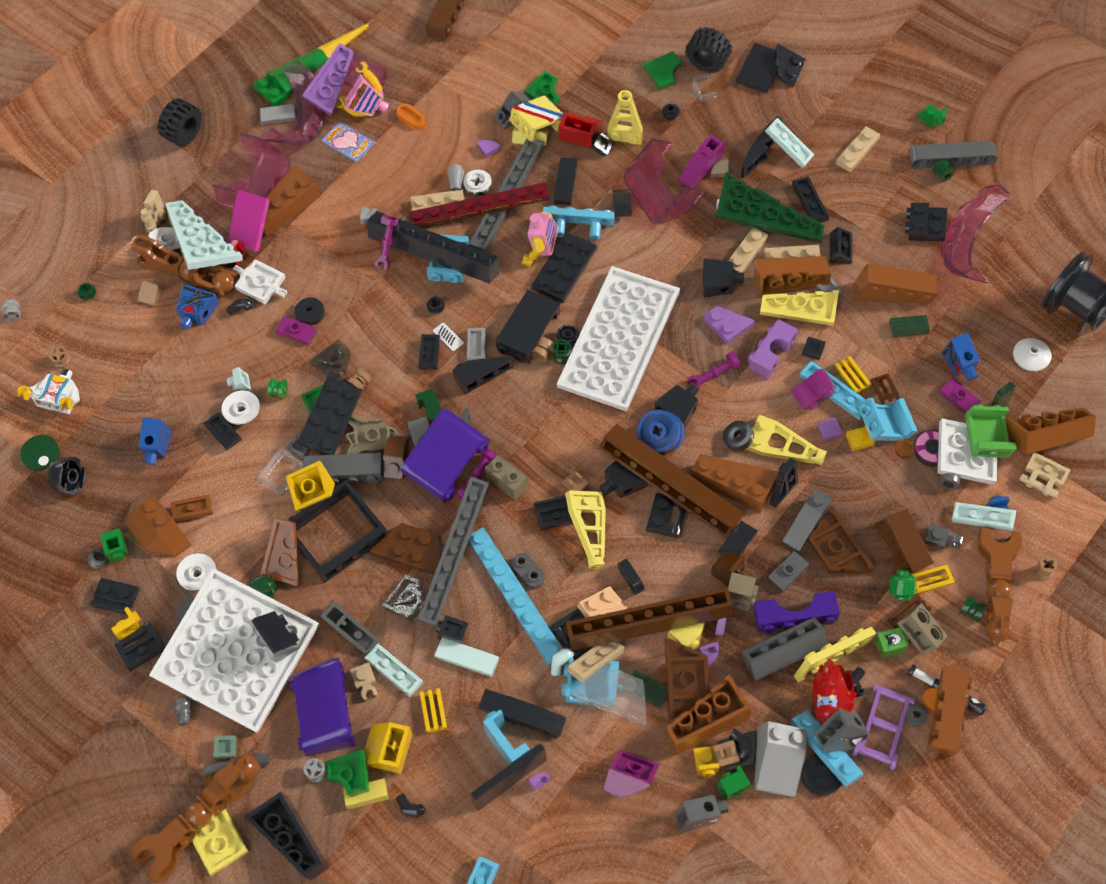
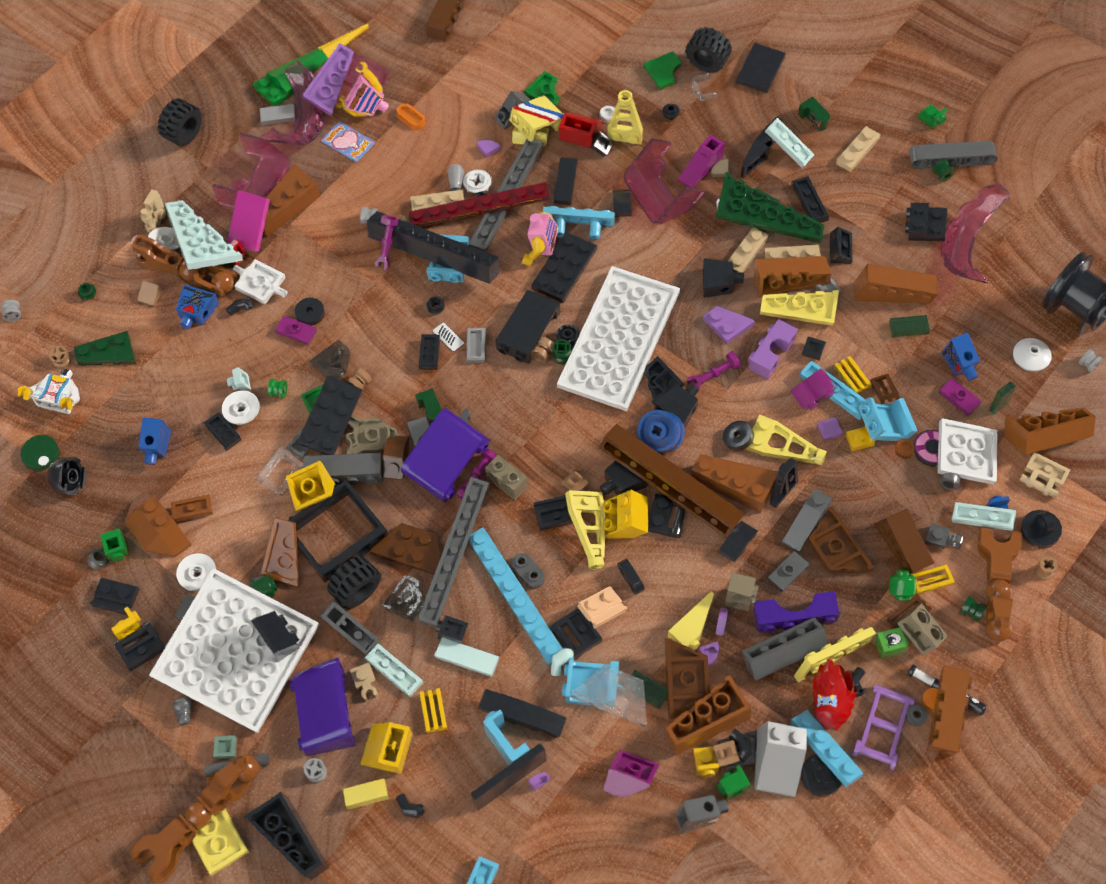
green tile [325,749,369,797] -> none
black slope [452,356,513,395] -> none
reddish brown brick [566,587,733,651] -> none
tan plate [567,642,625,683] -> none
reddish brown slope [711,552,745,586] -> none
black wing [774,44,806,87] -> none
dark grey torso [814,708,868,751] -> none
bright green panel [965,404,1017,458] -> none
none -> dark green wing [74,331,137,365]
none -> black tyre [327,556,382,610]
none -> white tile [600,106,615,123]
none -> yellow slope [603,490,648,539]
none -> black slope [644,356,685,406]
none -> dark green leg [798,96,830,131]
none -> black tile [1020,510,1062,549]
none -> light grey wheel [1078,349,1103,373]

